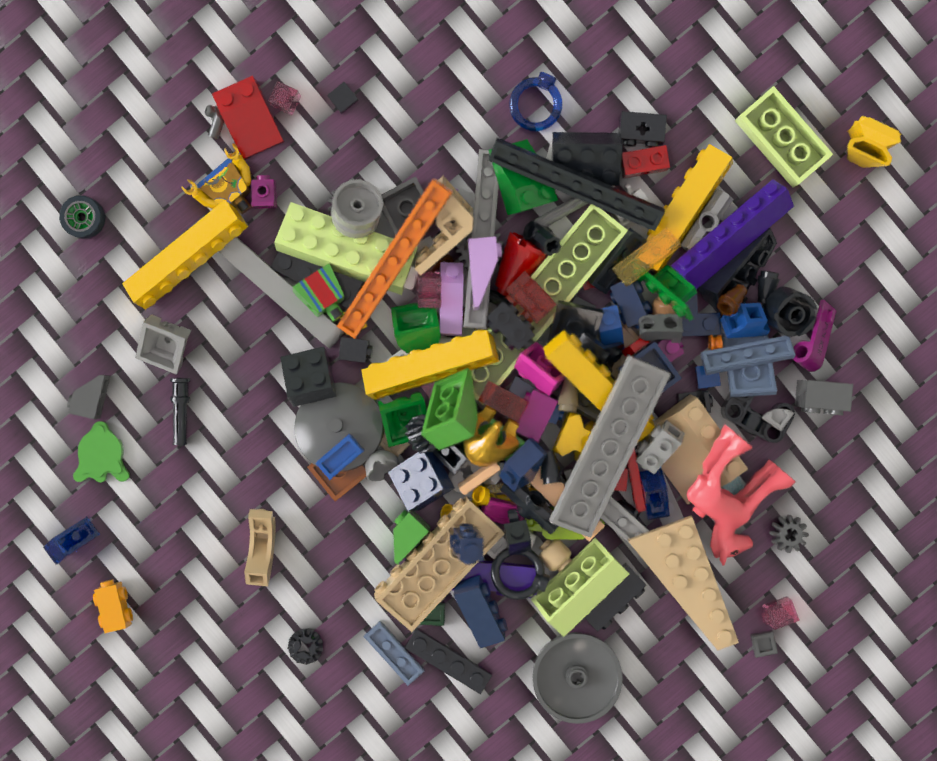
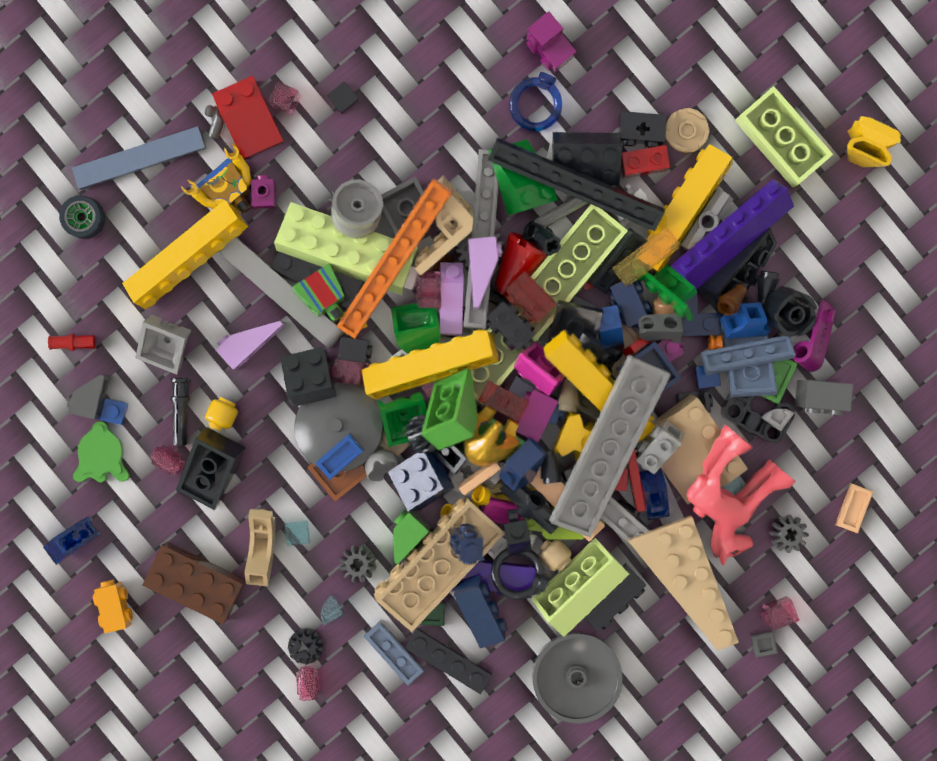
none -> red pin [48,333,96,351]
none -> sand blue tile [72,126,206,190]
none -> blue plate [100,398,128,425]
none -> reddish brown brick [142,542,246,624]
none -> clear pink brick [150,445,185,476]
none -> black slope [176,427,246,510]
none -> yellow head [205,397,238,432]
none -> lavender slope [216,321,286,370]
none -> clear light blue tile [284,520,310,546]
none -> clear pink brick [296,666,319,701]
none -> clear light blue tile [321,594,344,625]
none -> clear pink brick [331,359,368,385]
none -> dark grey gear [339,545,377,583]
none -> magenta brick [526,11,577,74]
none -> tan tile [665,108,710,154]
none -> bright green plate [761,359,798,404]
none -> light nougat tile [835,483,873,533]

